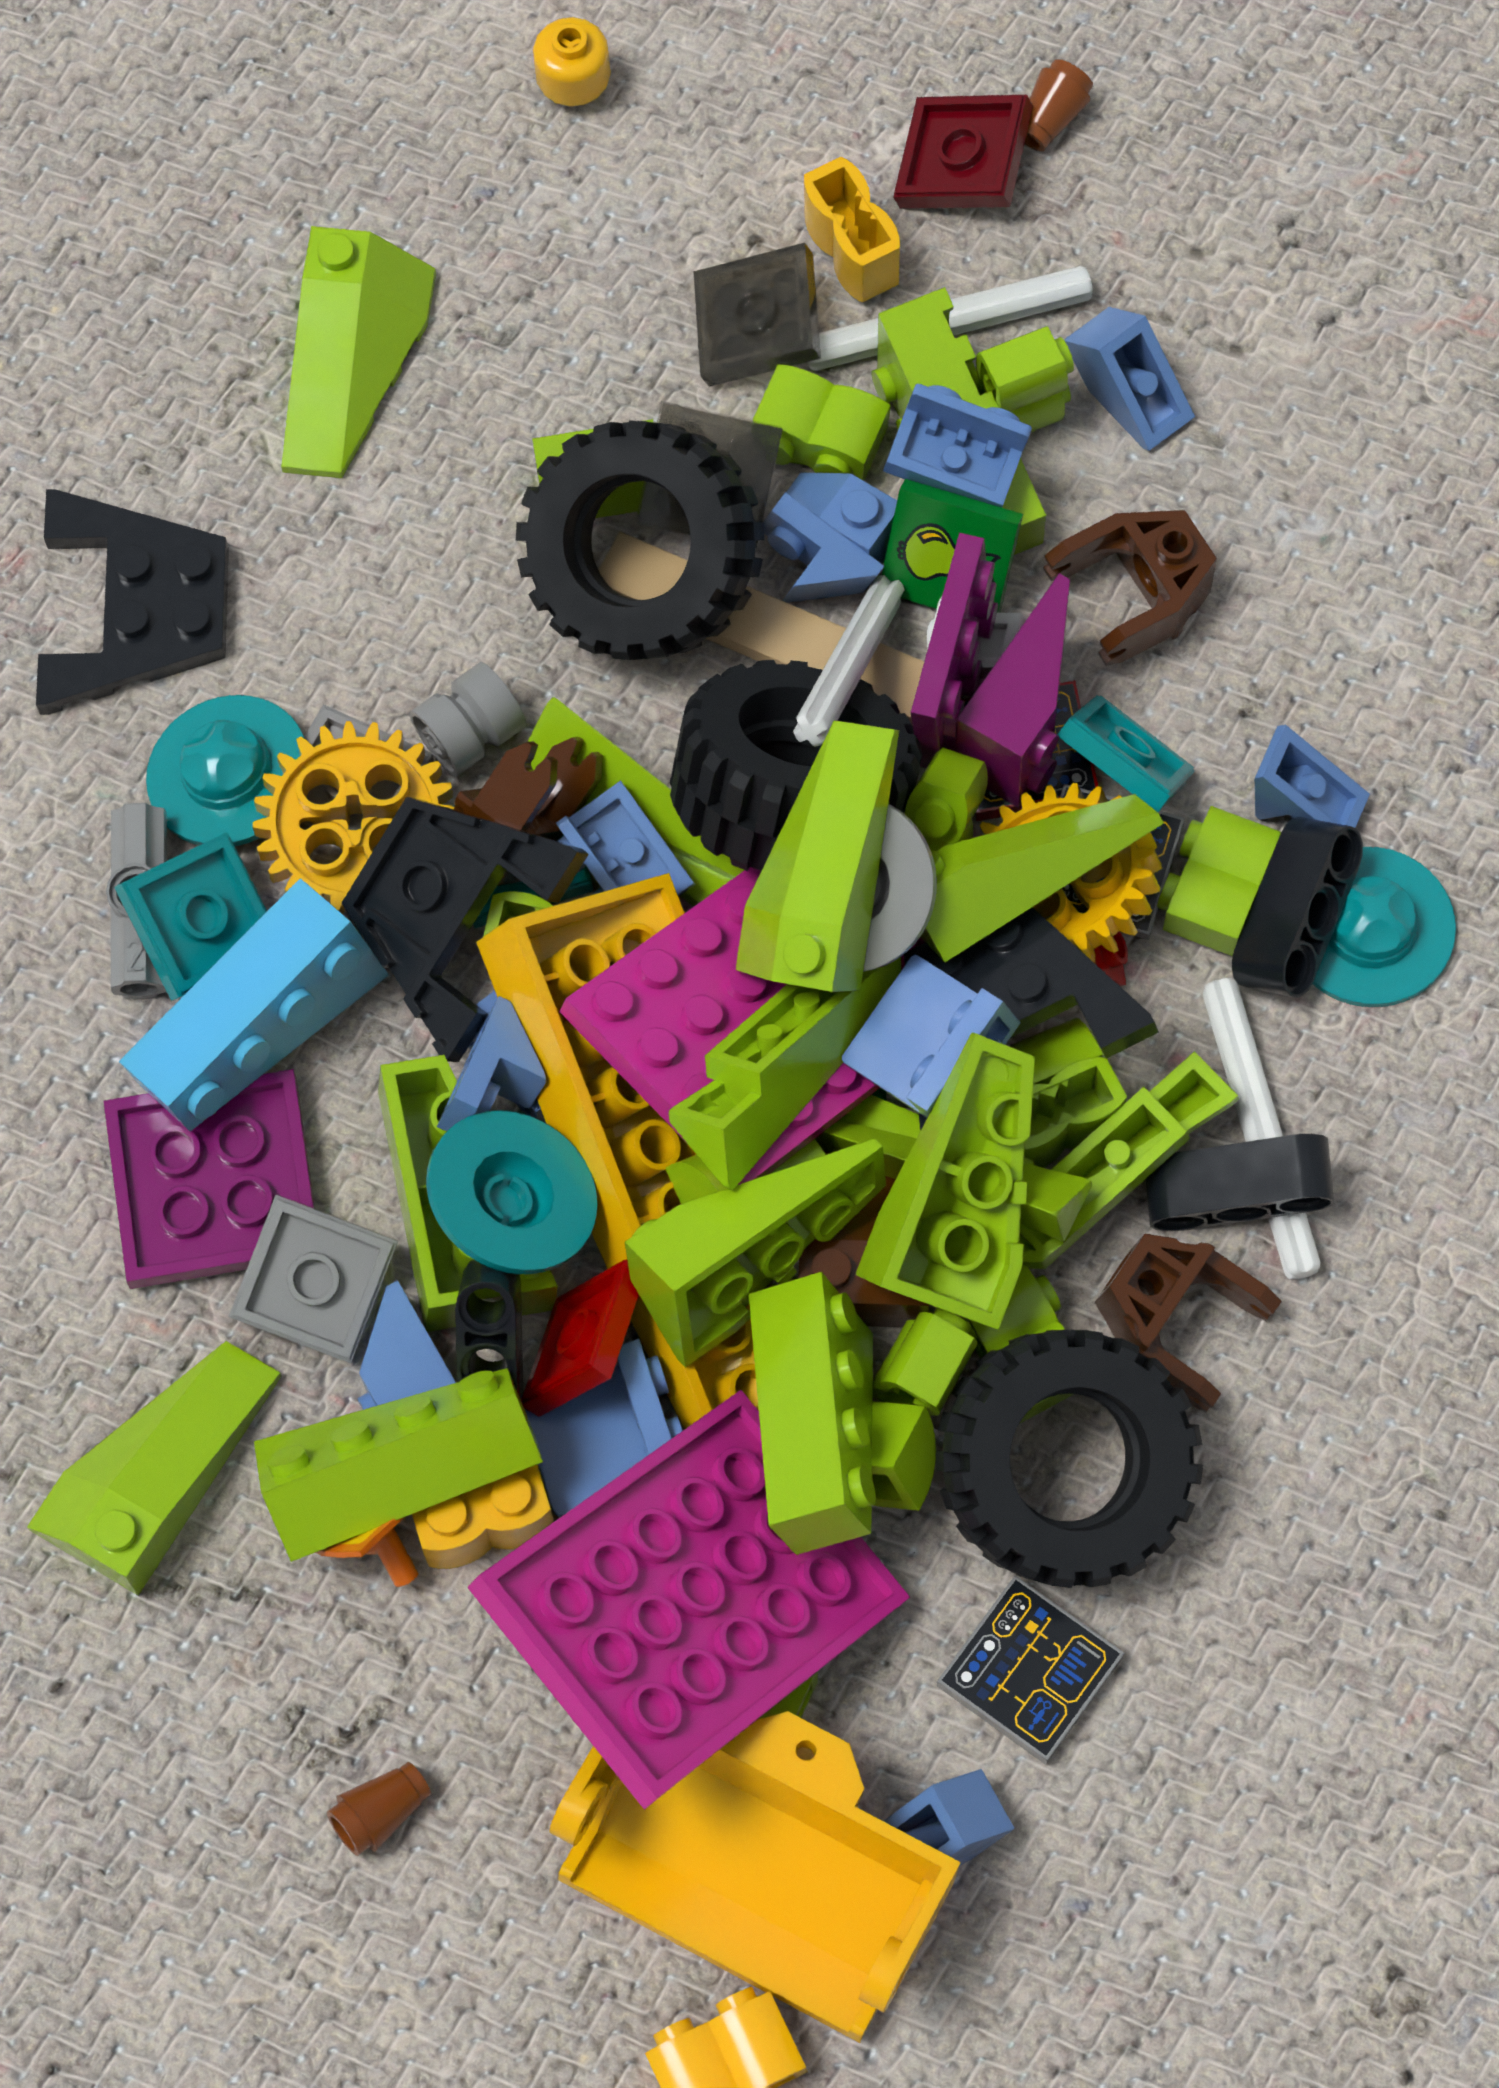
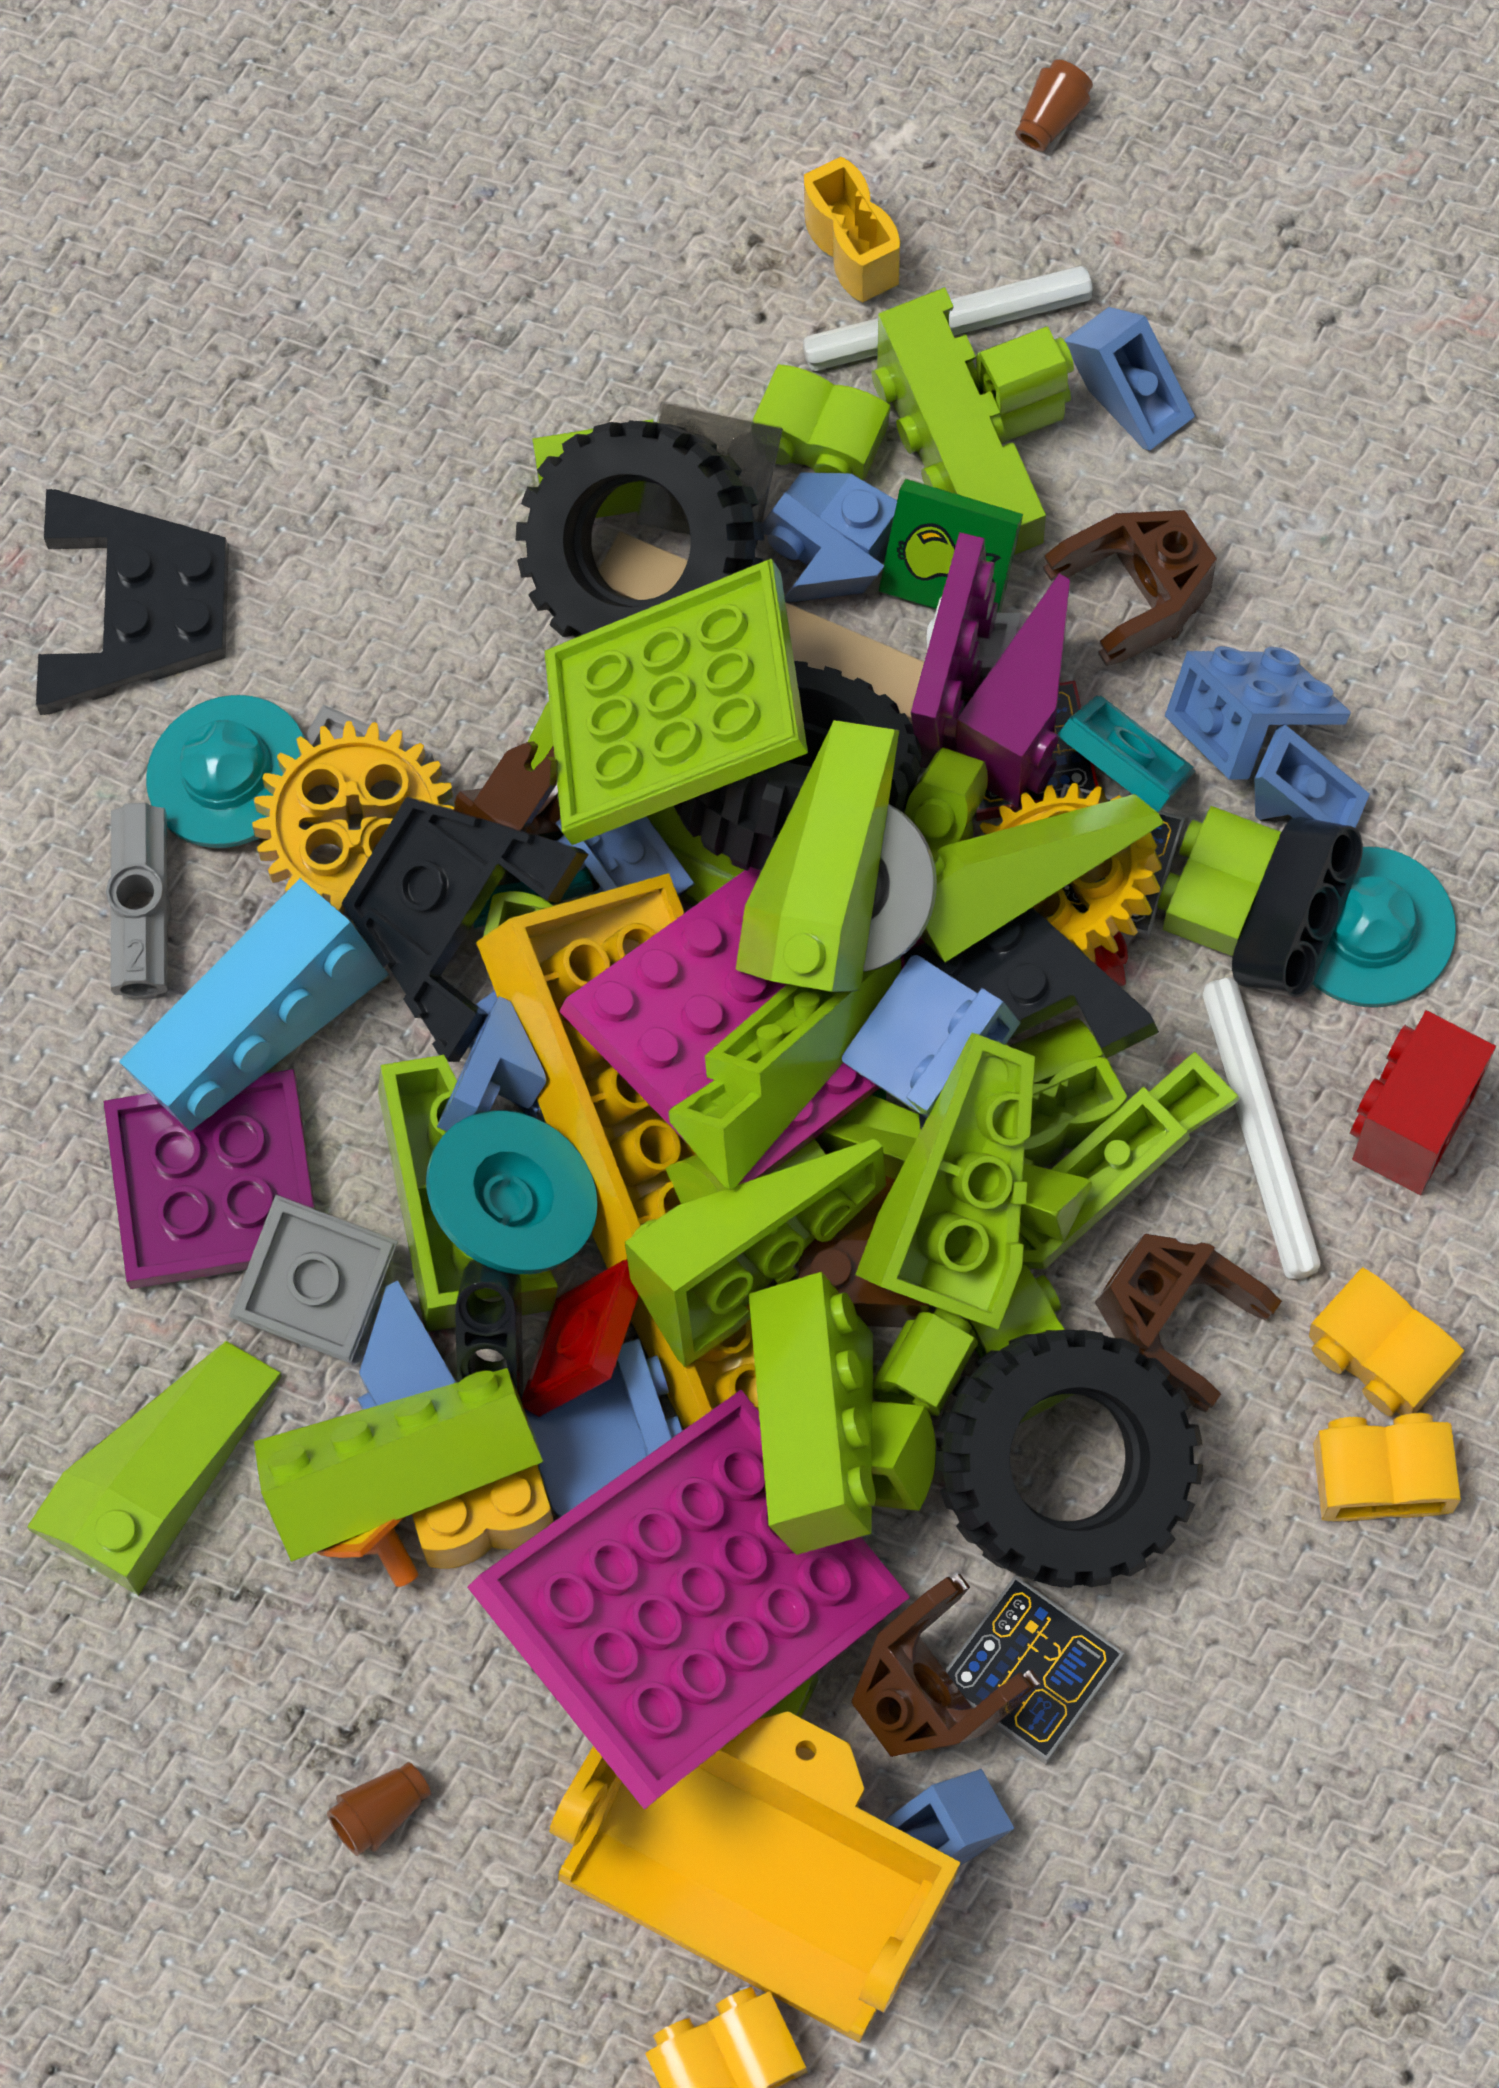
teal tile [114,832,267,1001] -> none
lime wedge [281,226,436,478] -> none
light grey wheel [409,662,527,777] -> none
yellow head [533,17,611,107] -> none
clear smoke plate [693,242,821,387] -> none
white axle [793,575,905,747] -> none
medium blue bracket [883,384,1032,507] -> none
dark red tile [893,94,1033,209] -> none
black beam [1146,1134,1334,1231] -> none
none -> lime tile [544,559,808,845]
none -> reddish brown piece [851,1574,1042,1757]
none -> medium blue bracket [1165,646,1351,780]
none -> yellow brick [1309,1267,1464,1416]
none -> yellow brick [1313,1413,1461,1521]
none -> red brick [1349,1010,1496,1196]

